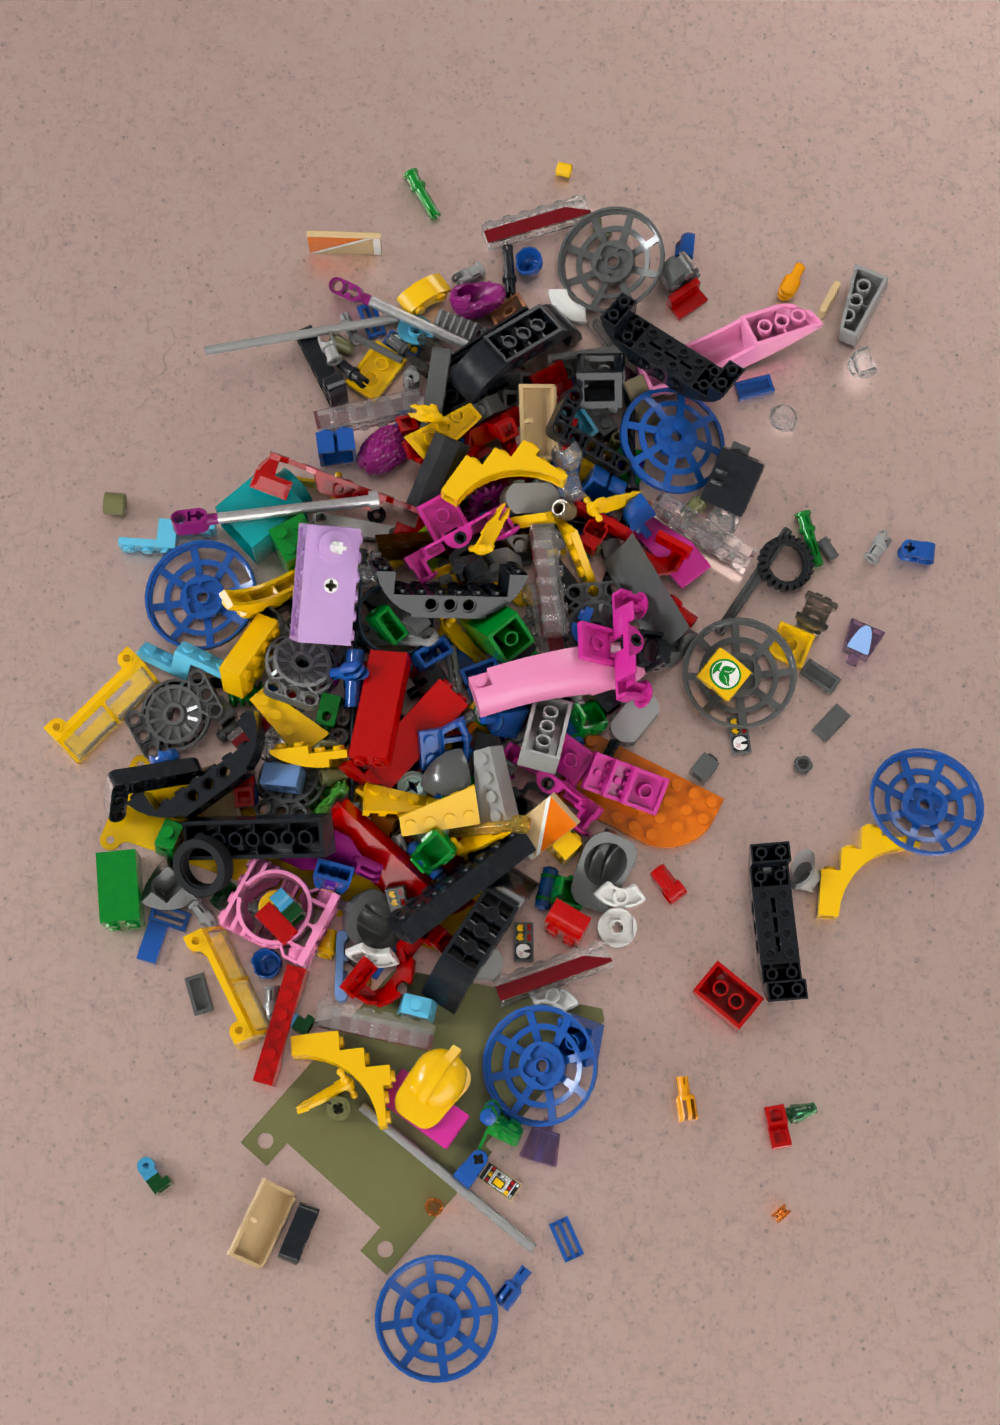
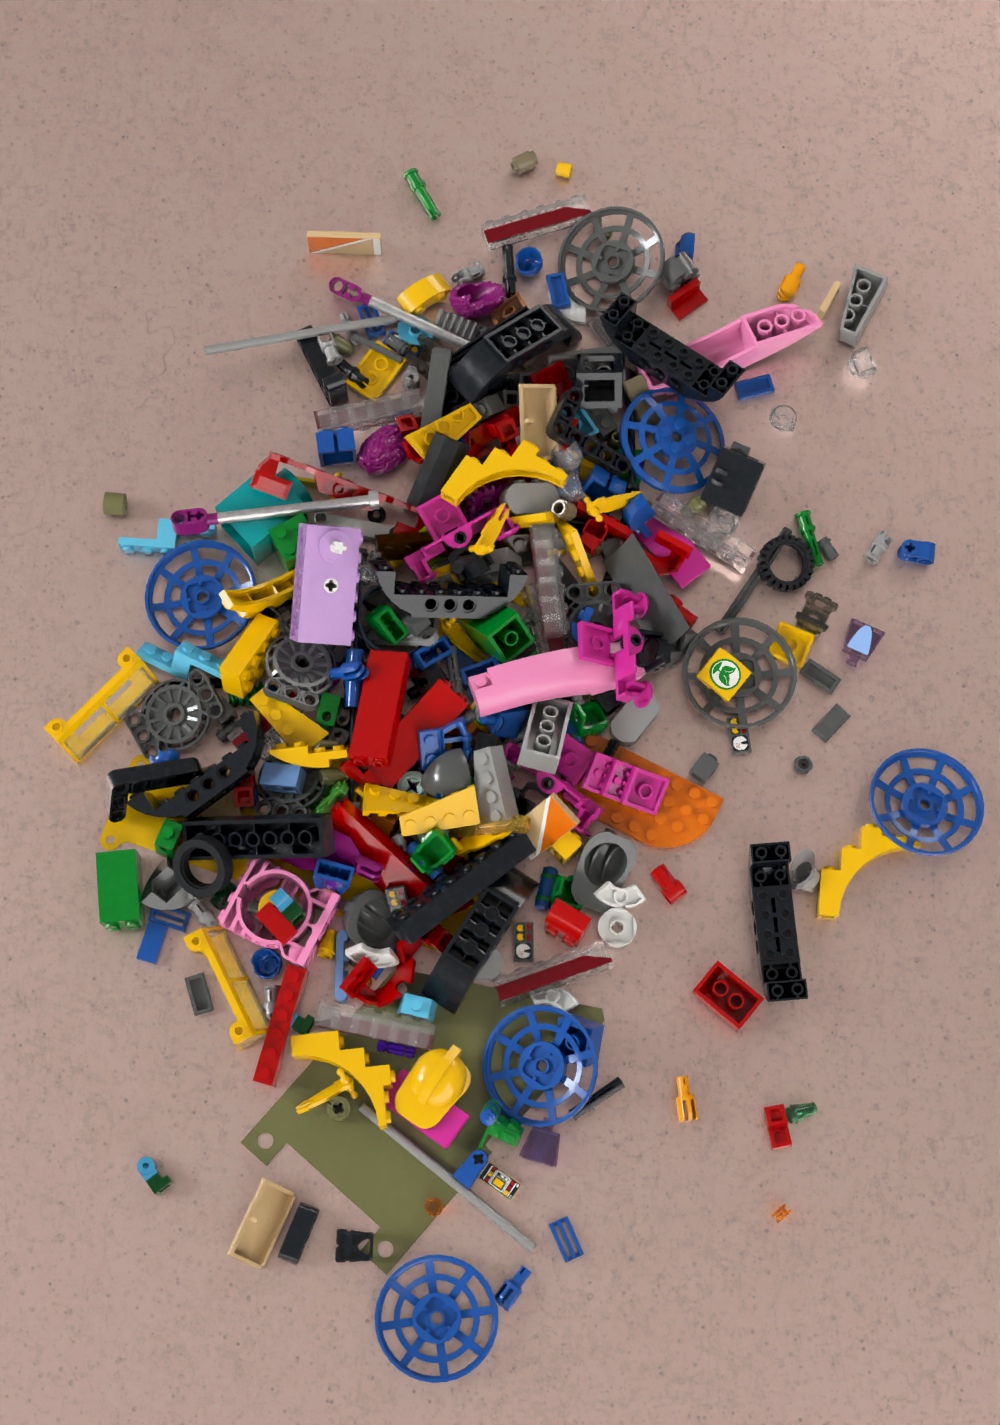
yellow piece [408,403,450,424] -> none
none -> black piece [335,1229,374,1262]
none -> dark purple axle [377,1040,416,1058]
none -> dark tan brick [510,151,538,175]
none -> blue tile [546,272,571,310]
none -> black pin [569,1077,625,1121]

